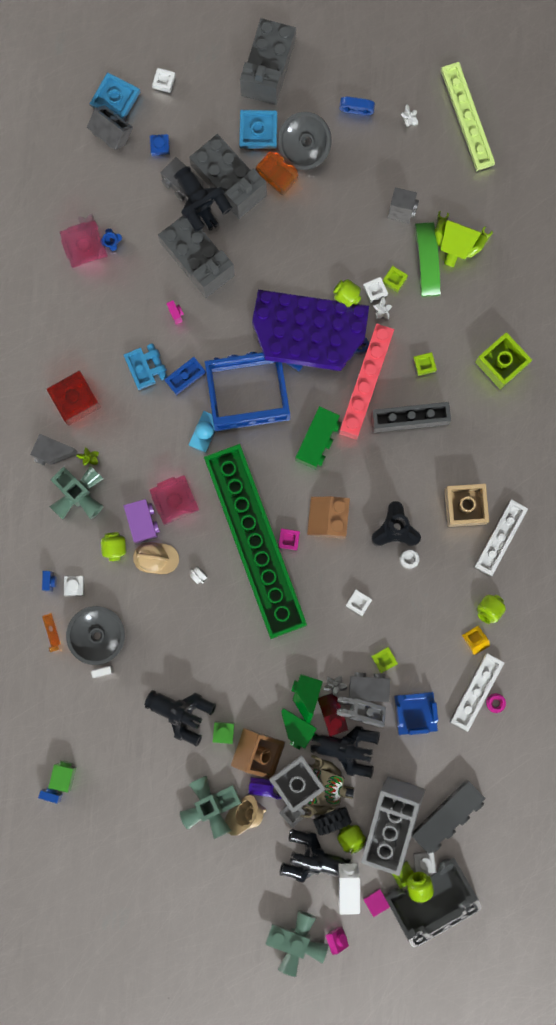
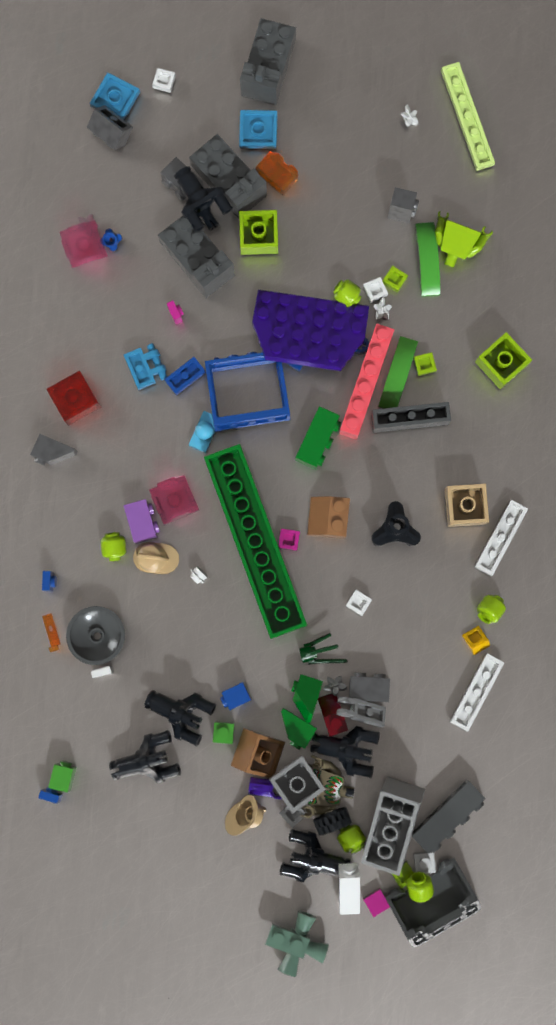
sand green brick [49,466,104,519] -> none
white plate [64,576,84,596] -> none
lime plant [76,448,99,465] -> none
blue plate [150,134,170,156] -> none
sand green brick [179,776,242,839] -> none
dark grey dish [278,112,332,170] -> none
dark pink plate [325,927,349,955] -> none
blue beam [339,97,375,115] -> none
lime tile [371,647,398,673] -> none
blue panel [394,692,438,735] -> none
white tile [400,549,419,569] -> none
dark pink plate [486,693,506,713] -> none
none -> black wheel [109,730,181,783]
none -> blue brick [220,682,252,710]
none -> lime brick [239,210,278,255]
none -> dark green plant [299,633,348,665]
none -> bright green slope [378,336,418,409]

